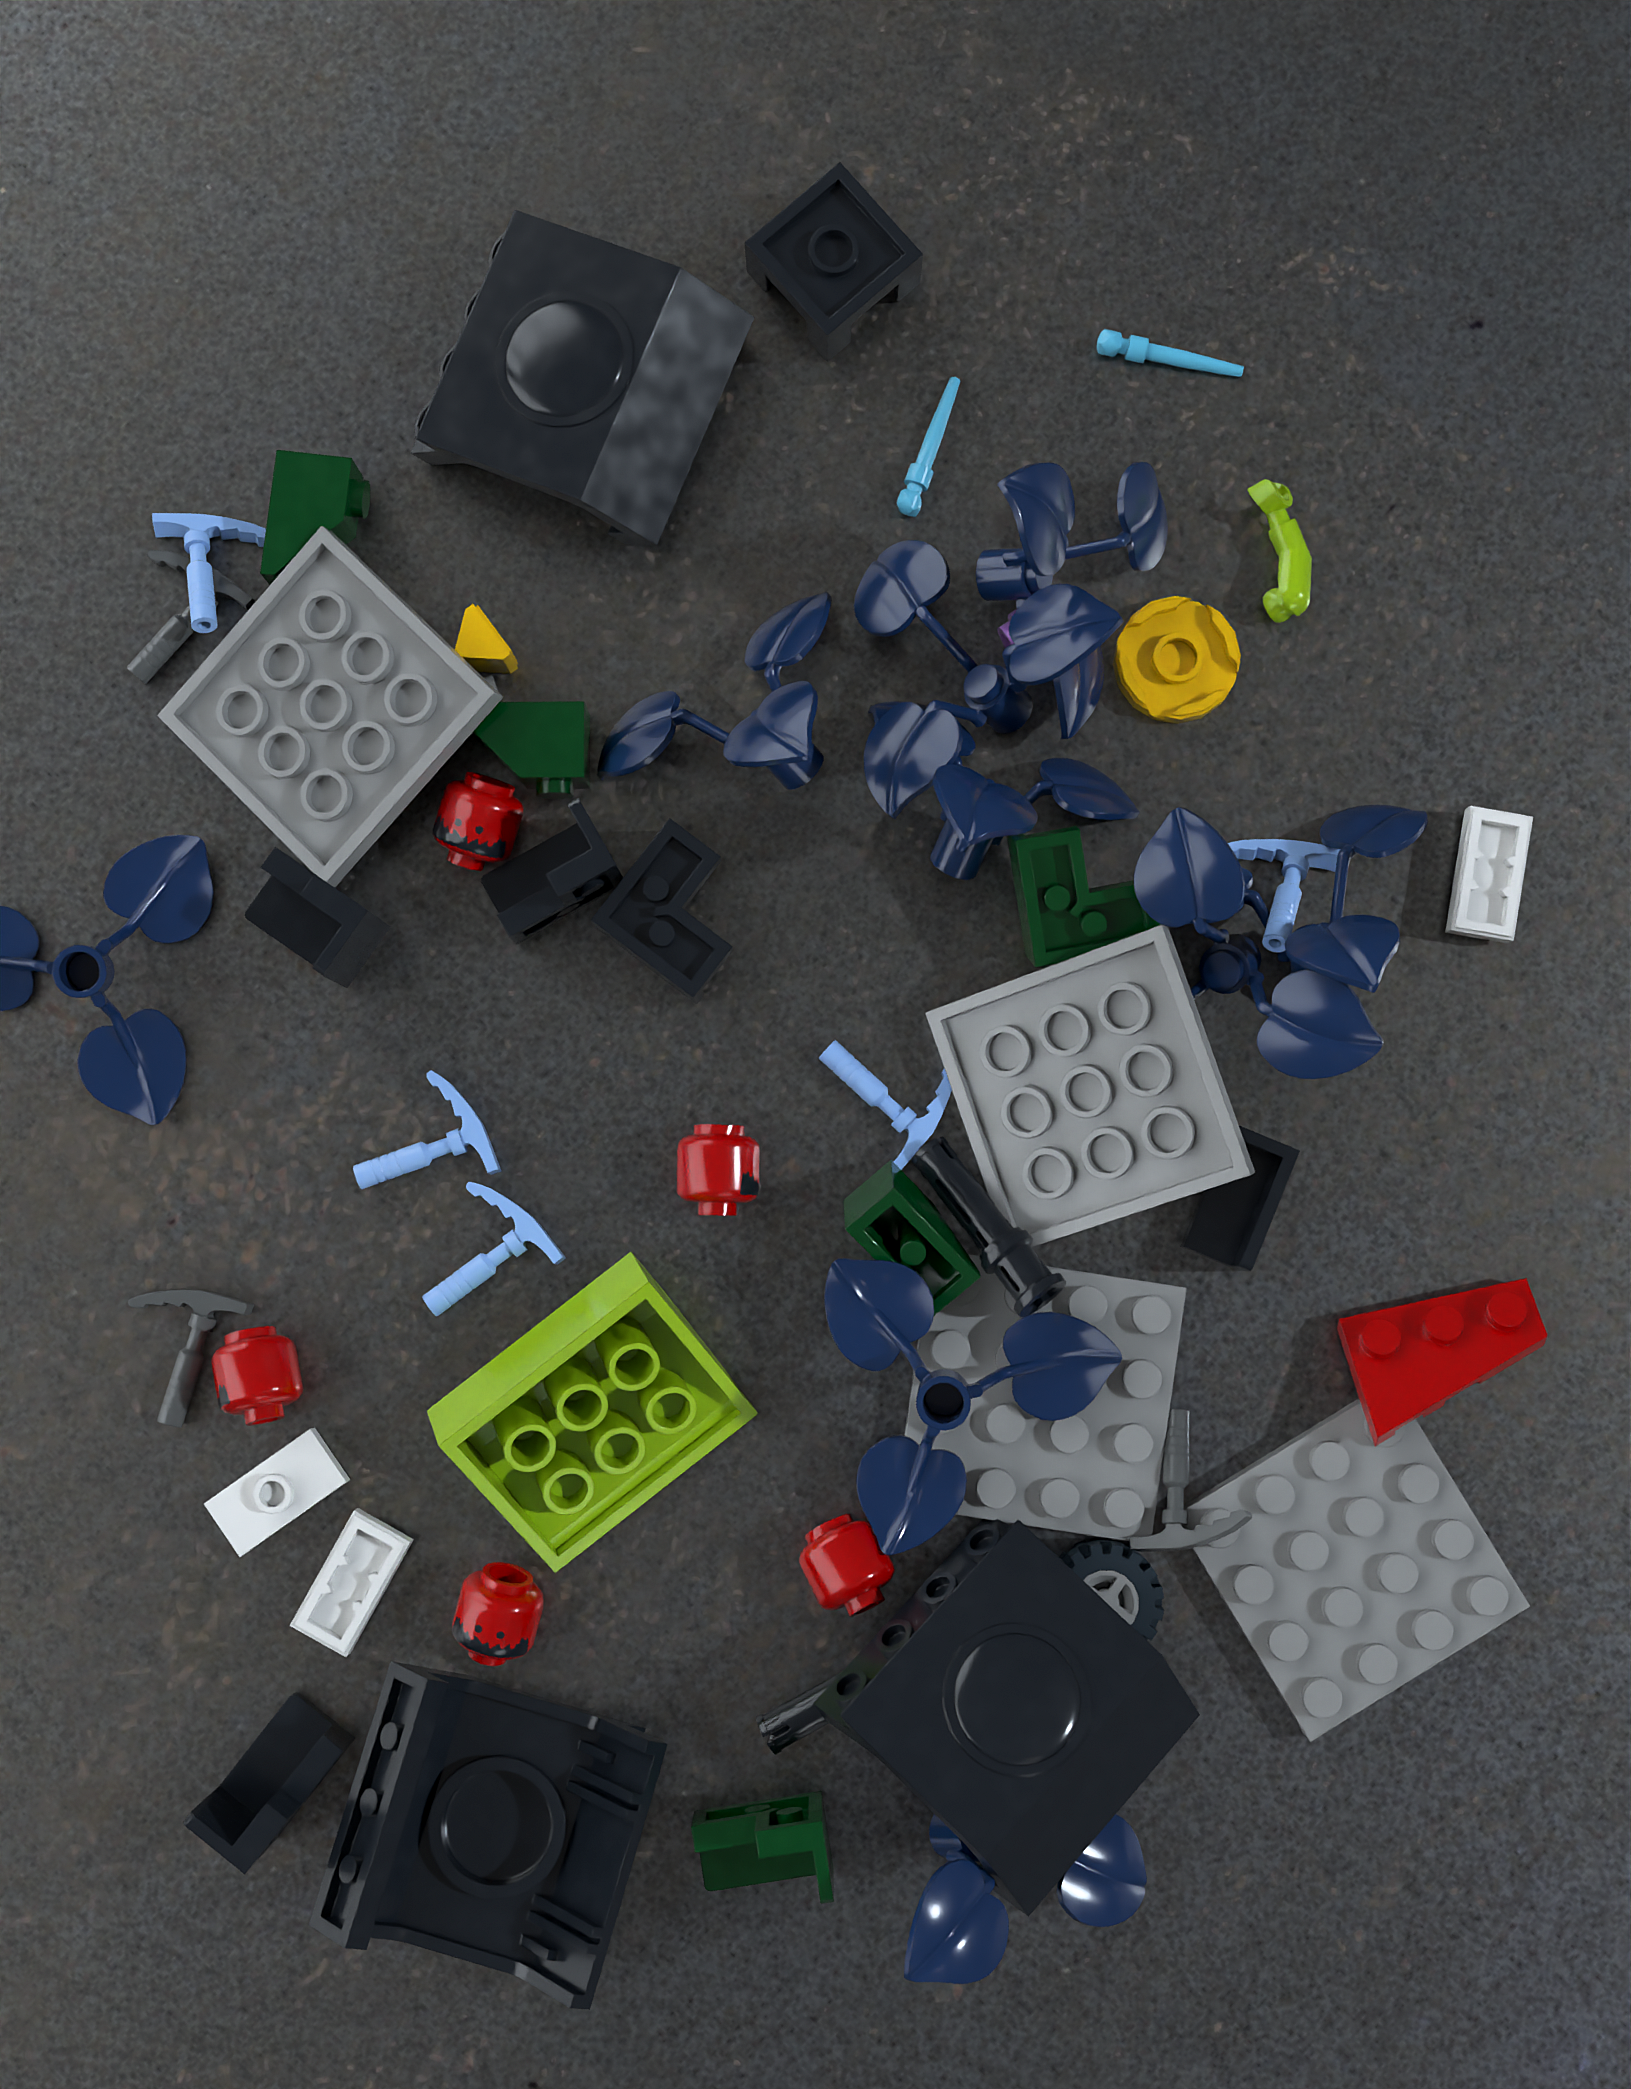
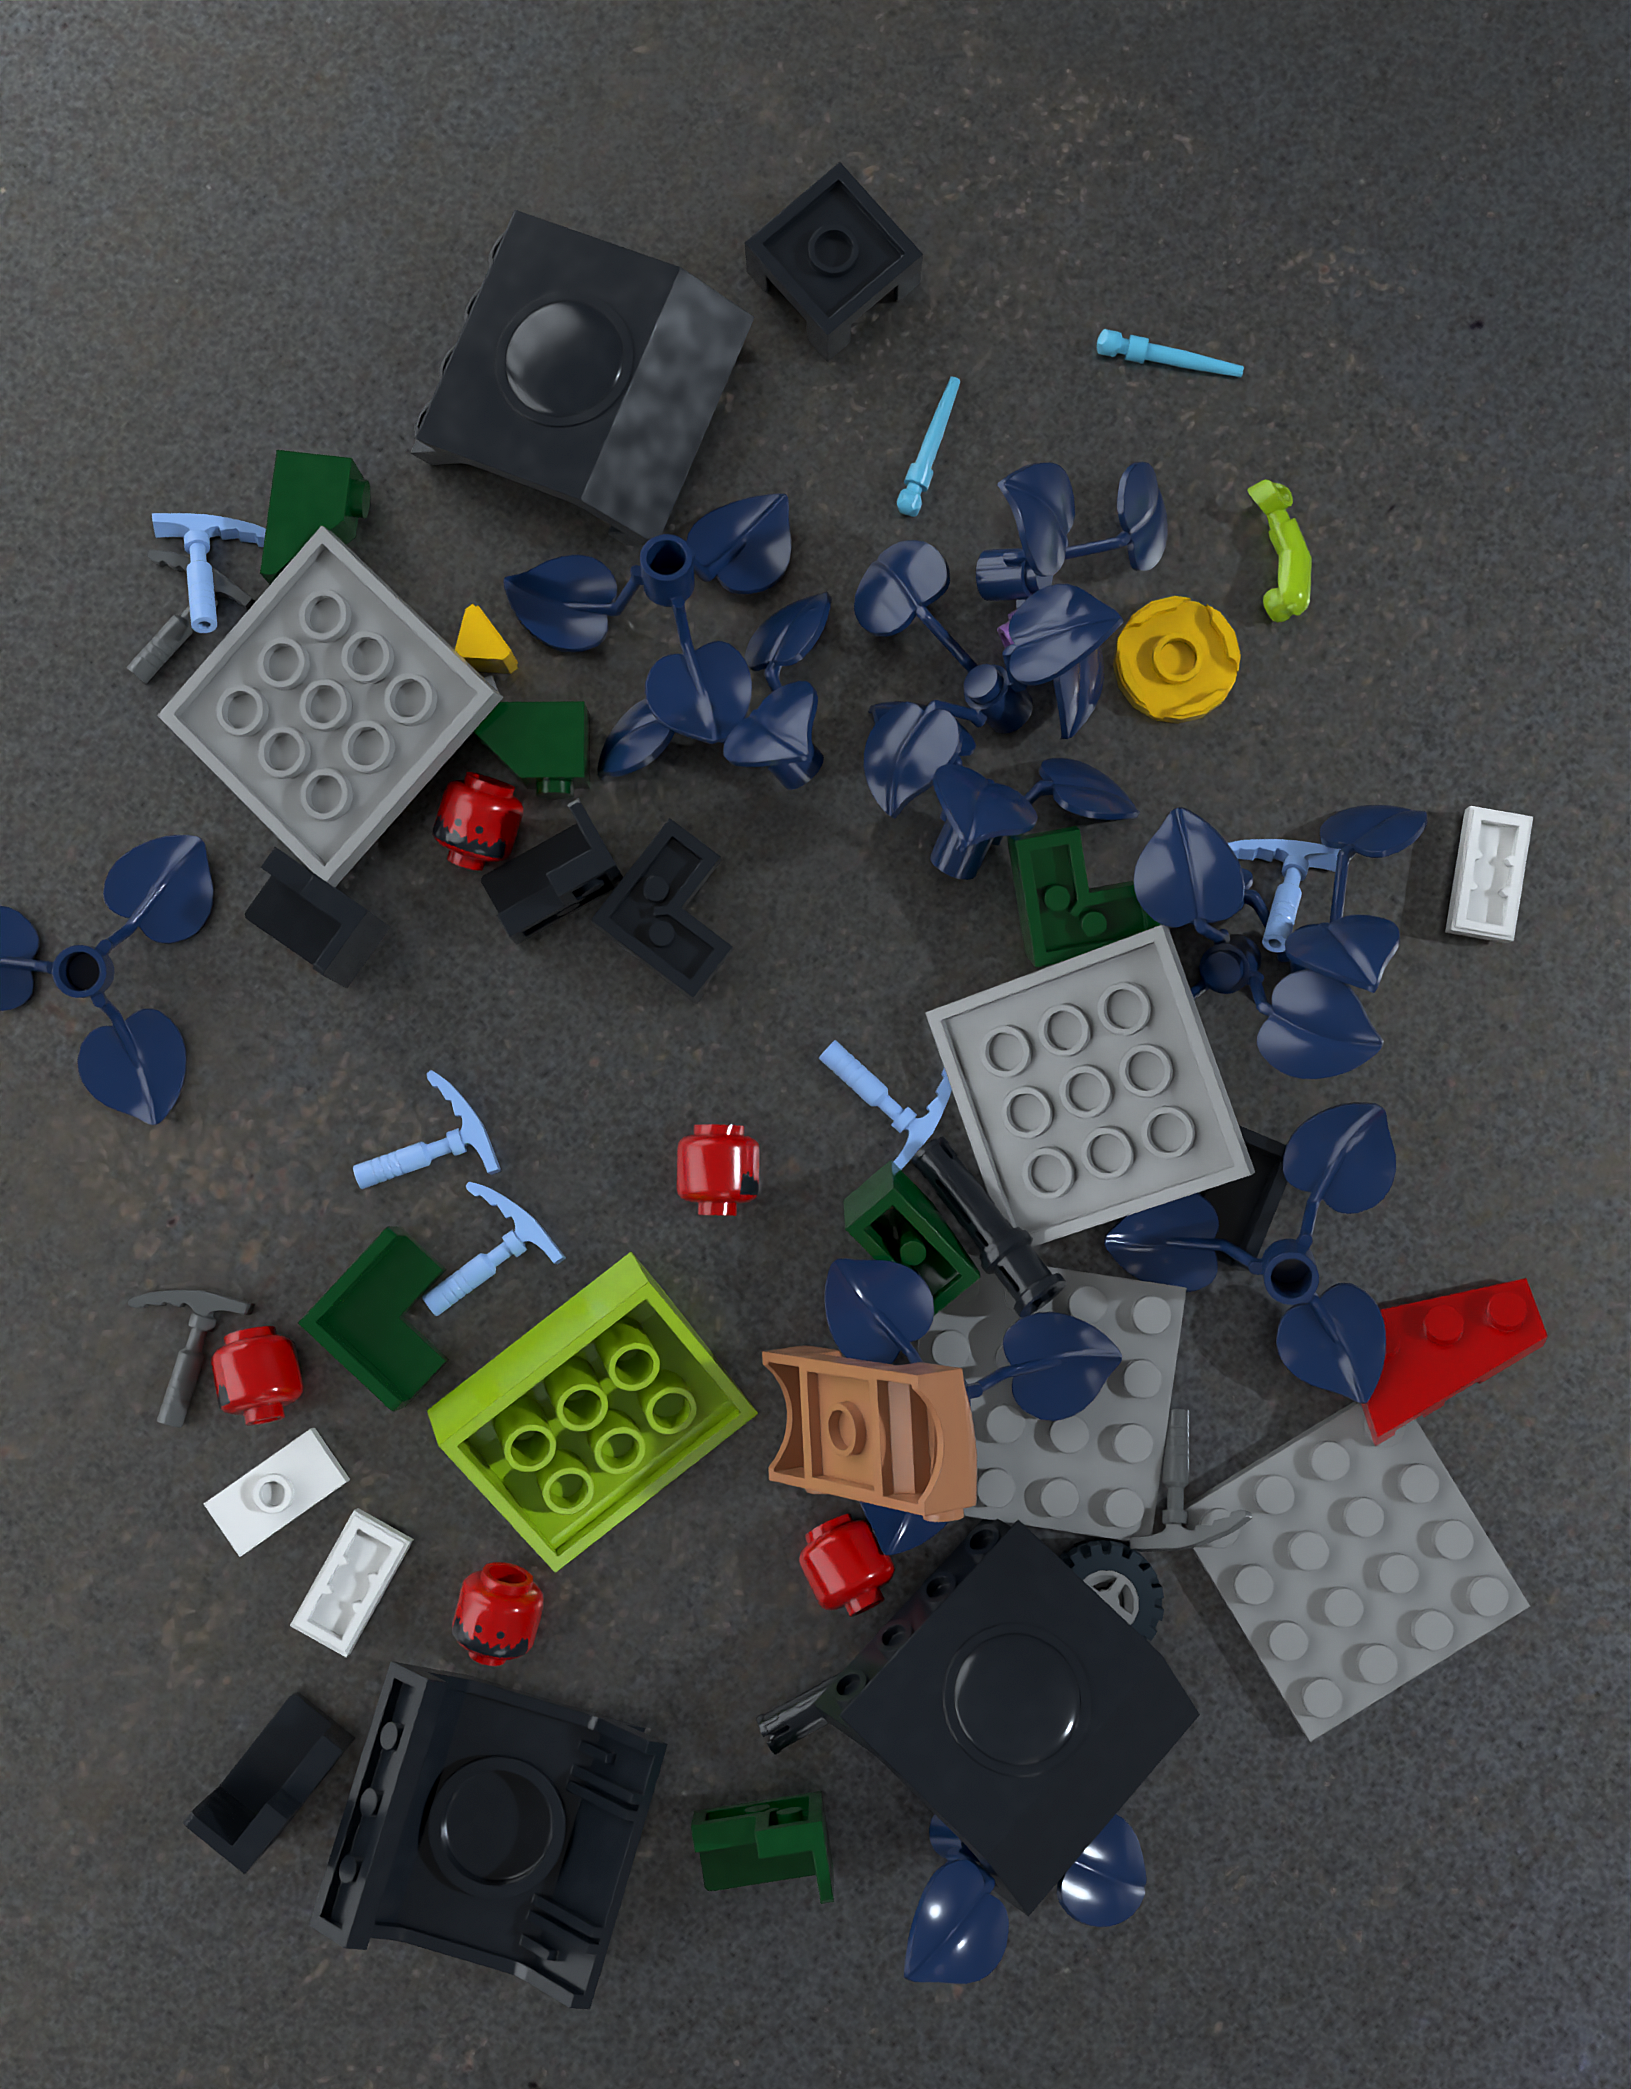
none -> dark green panel [298,1226,449,1412]
none -> dark blue plant [503,494,792,744]
none -> nougat piece [762,1345,977,1522]
none -> dark blue plant [1104,1102,1396,1404]

